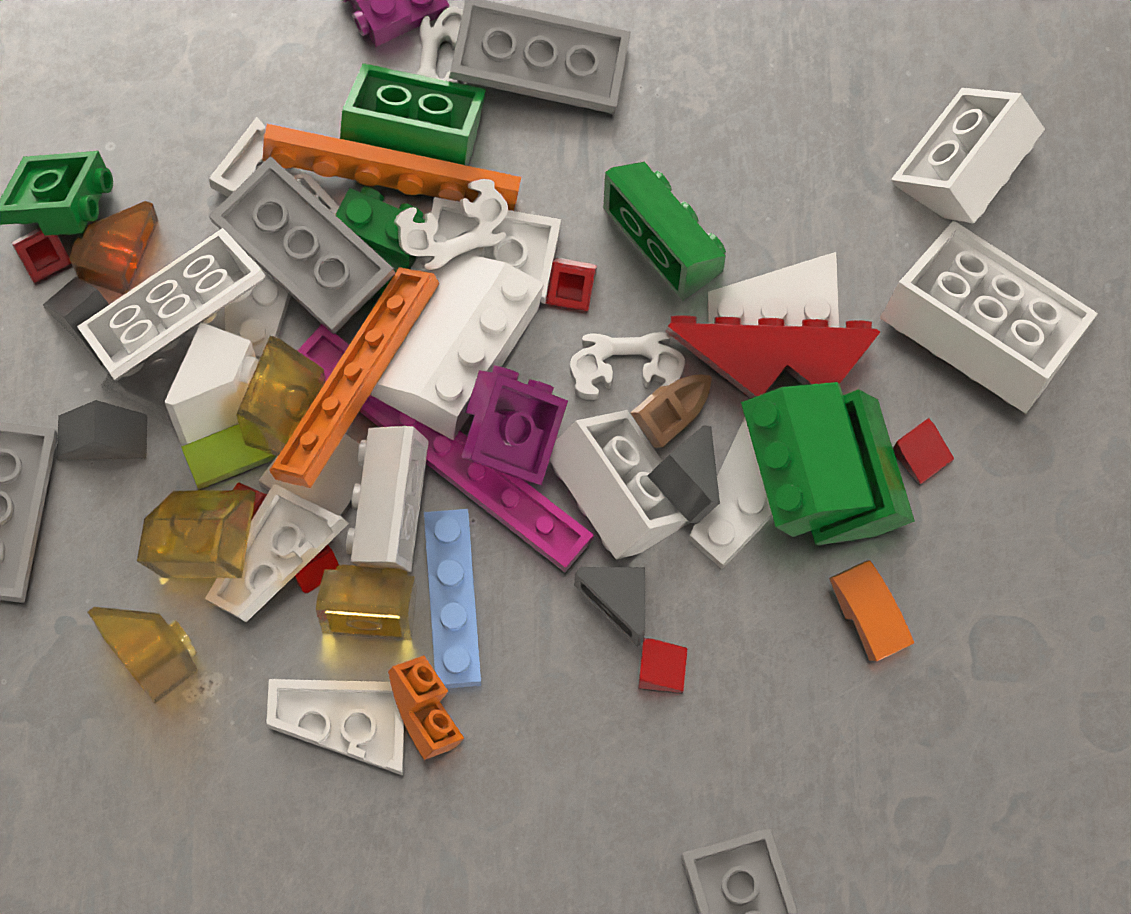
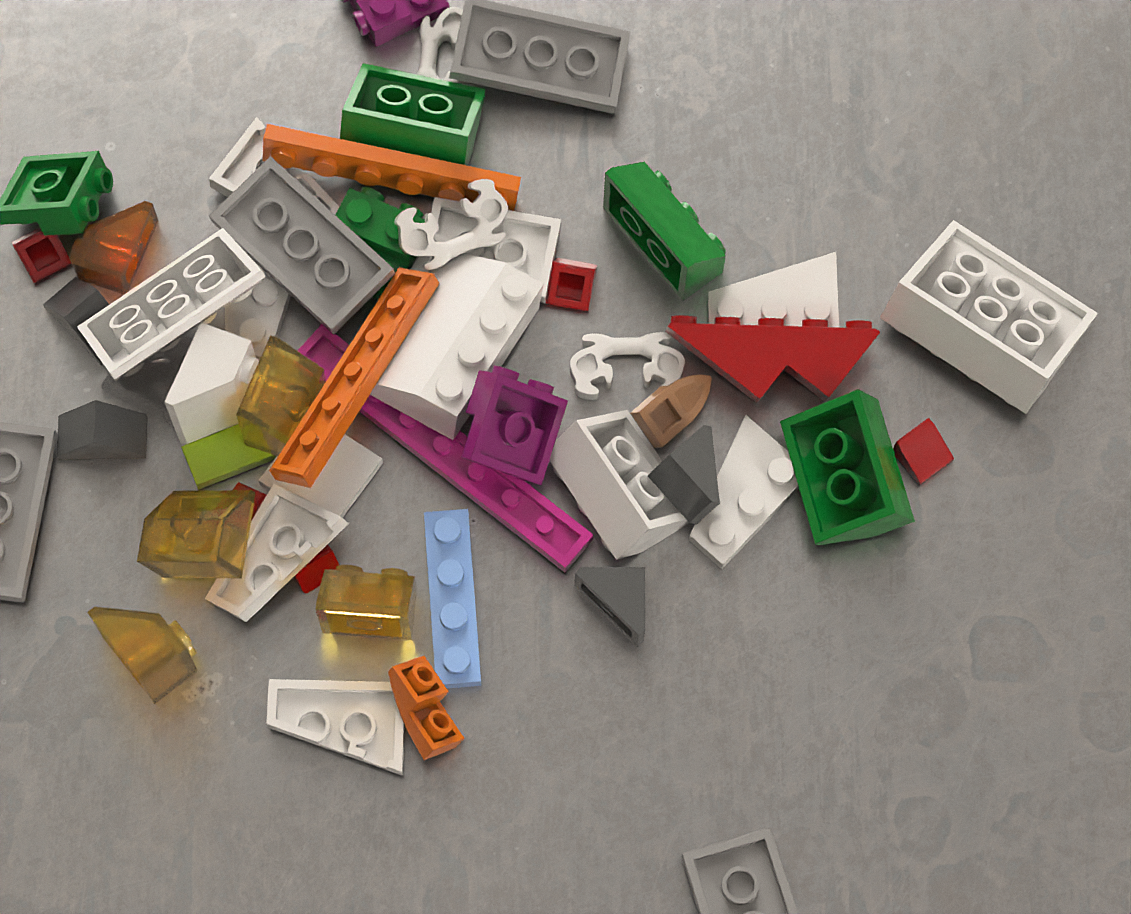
white slope [346,426,429,572] -> none
red slope [638,638,688,693] -> none
green slope [741,382,876,537] -> none
orange slope [829,560,914,661] -> none
white slope [891,88,1045,223] -> none

